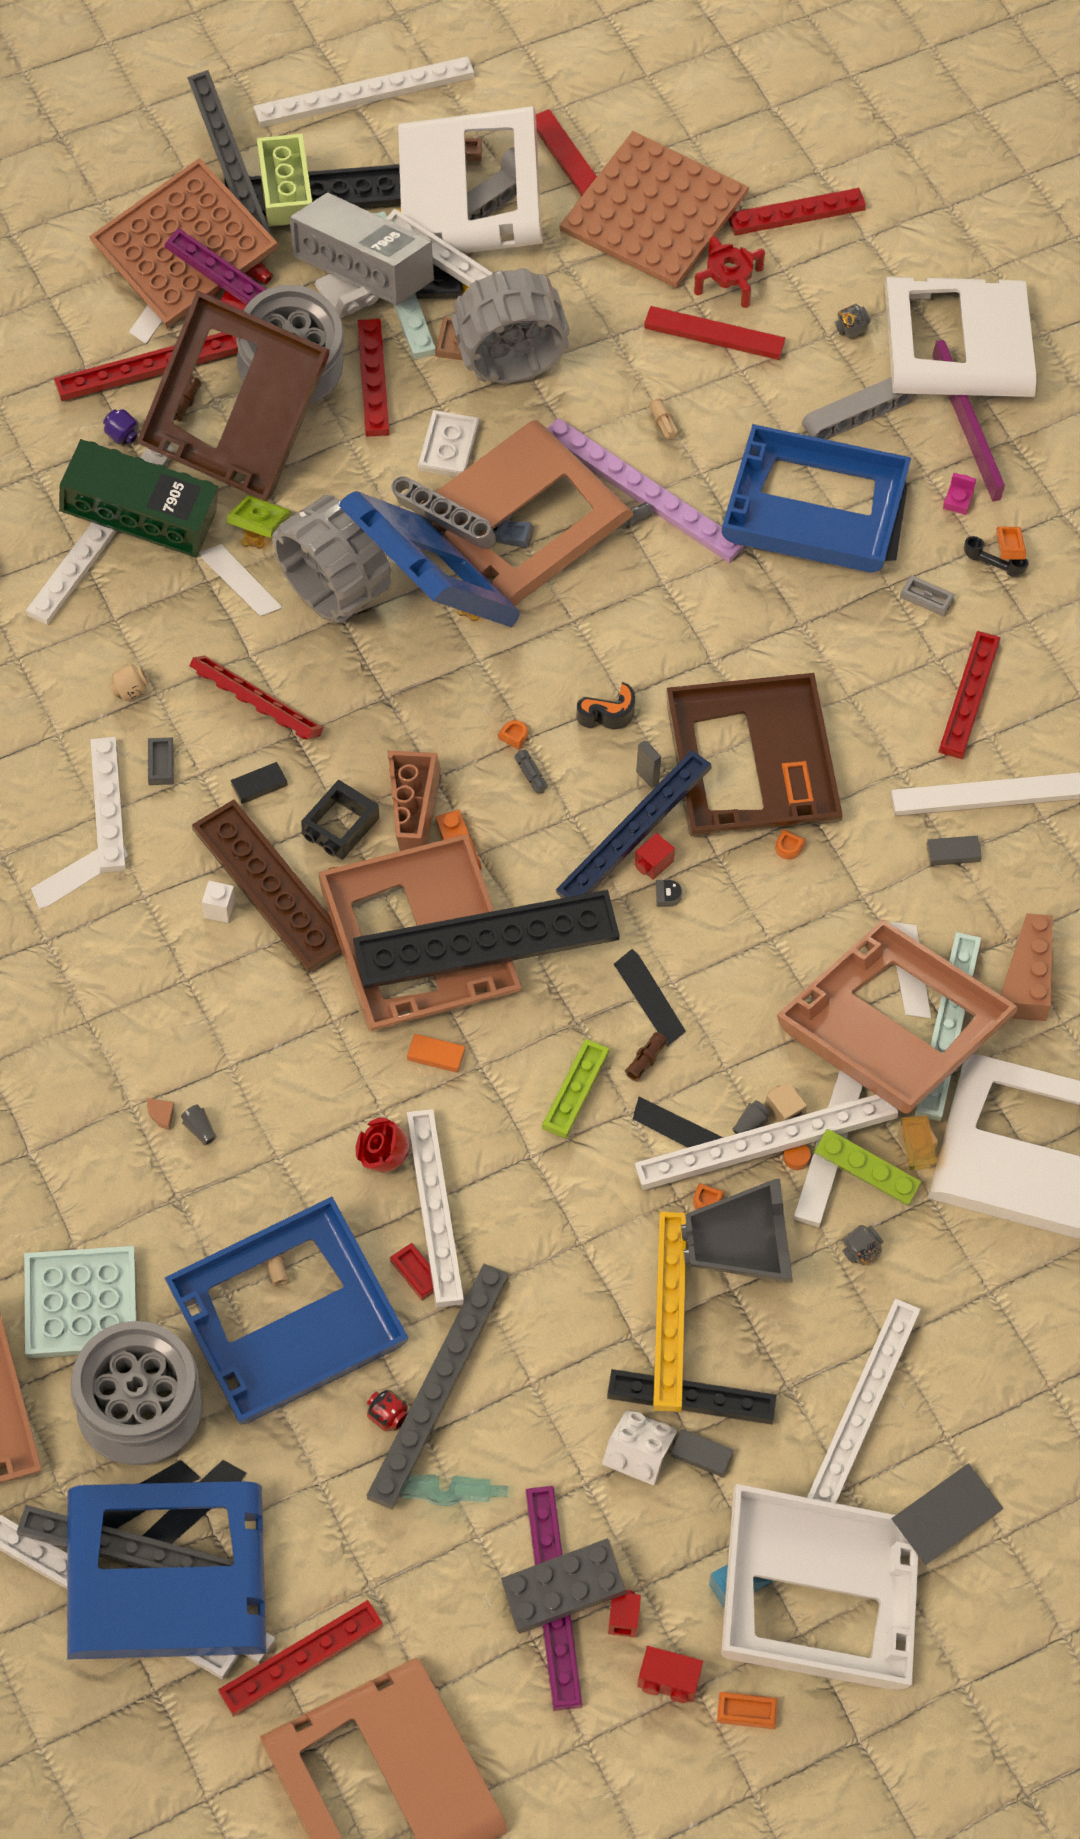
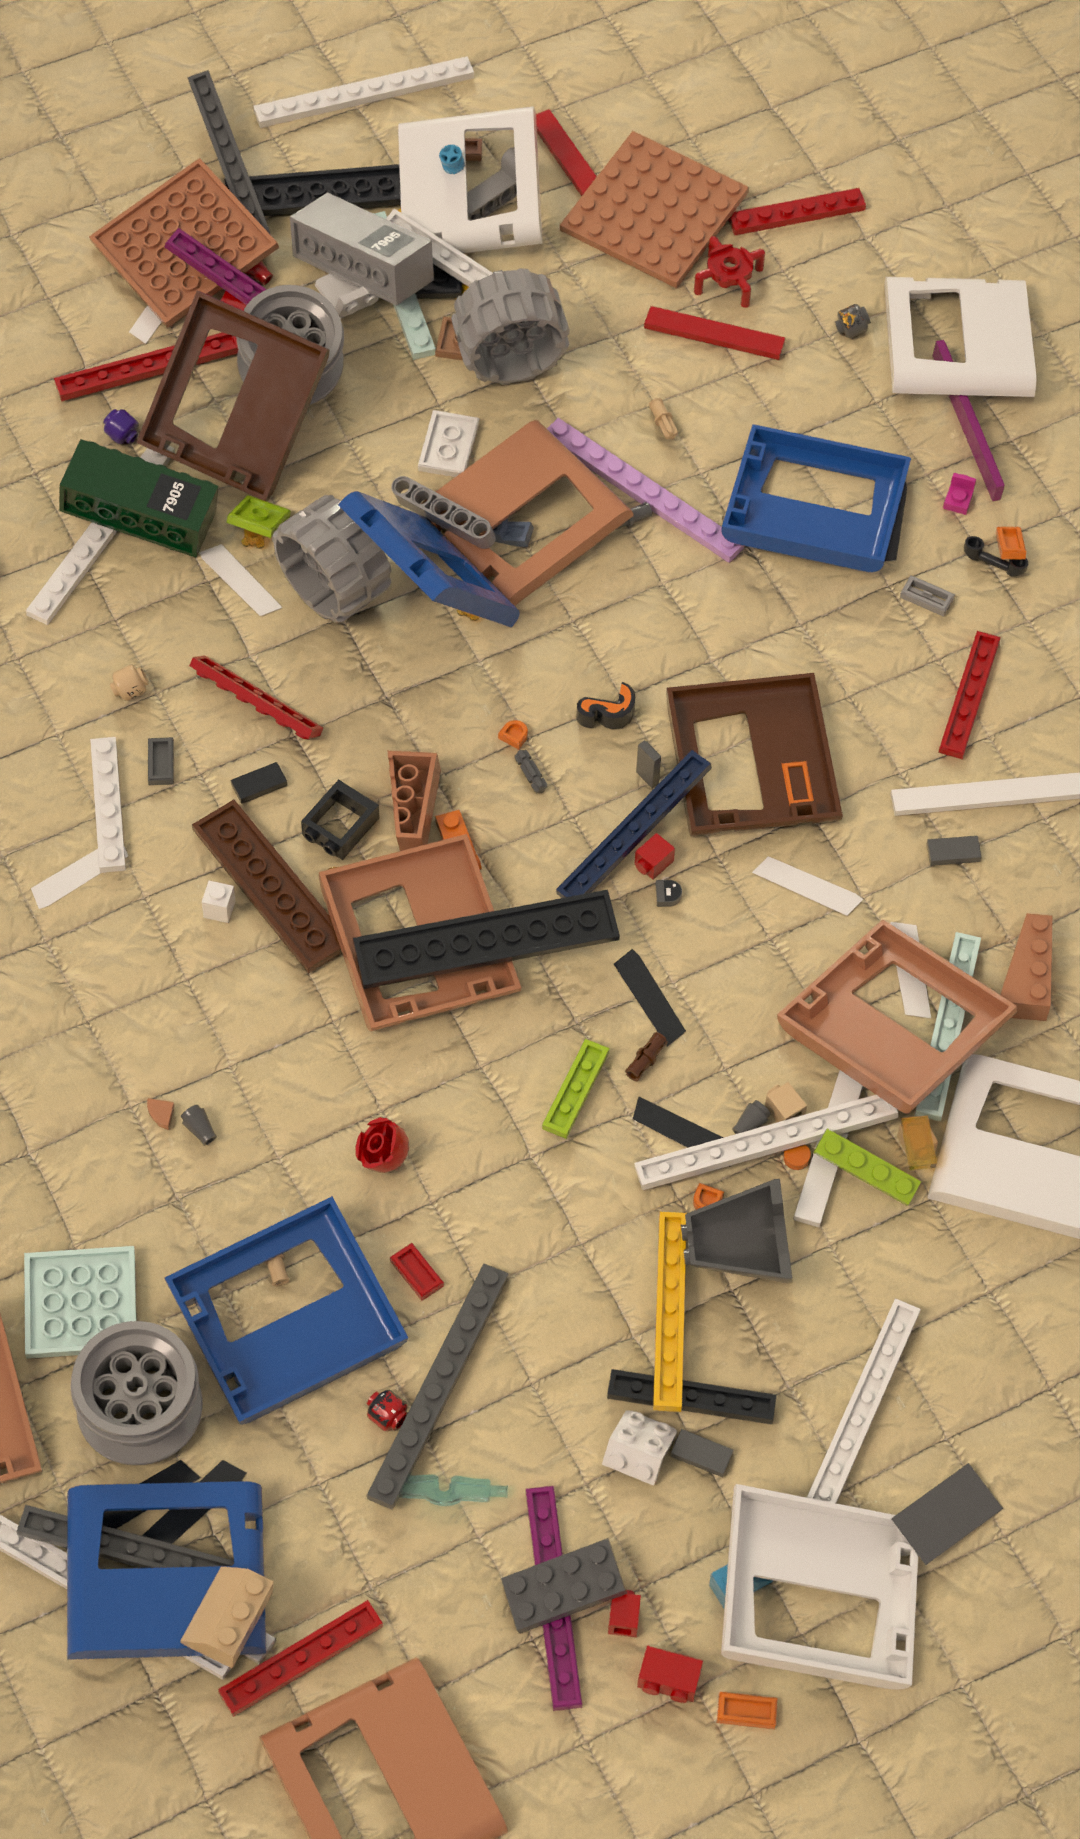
reddish brown pin [174,376,202,421] -> none
yellowish green brick [257,134,312,226] -> none
red plate [357,318,389,437] -> none
orange tile [407,1033,465,1073] -> none
white plate [407,1109,464,1308] -> none
orange tile [775,829,806,859] -> none
light grey beam [802,377,913,440] -> none
dark grey head [842,1225,884,1265] -> none
none -> tan slope [180,1566,274,1668]
none -> dark azure wheel [439,144,465,174]
none -> white sticker [752,856,863,916]

